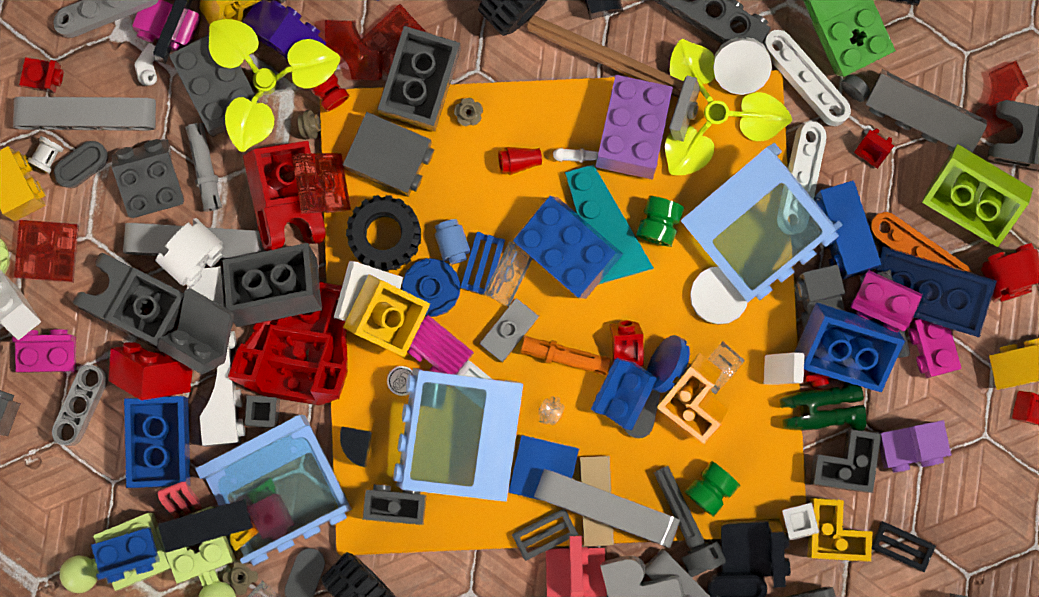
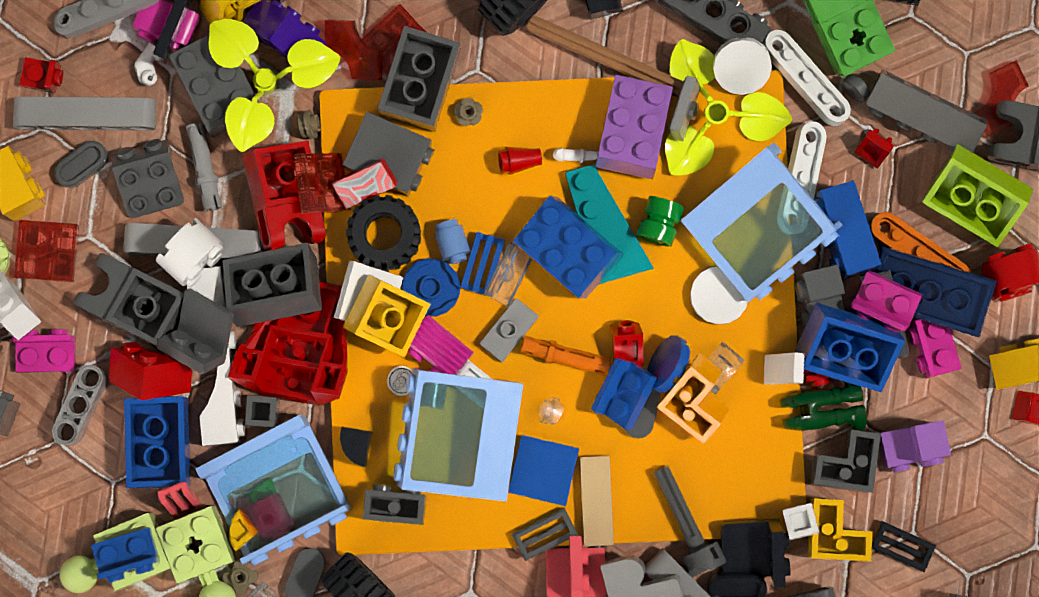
white bush [27,136,63,174] -> none
black tile [158,499,253,553] -> none
red wheel [310,73,350,112] -> none
light grey beam [534,469,680,548] -> none
green wheel [685,461,741,517] -> none
none -> tile [332,158,398,209]

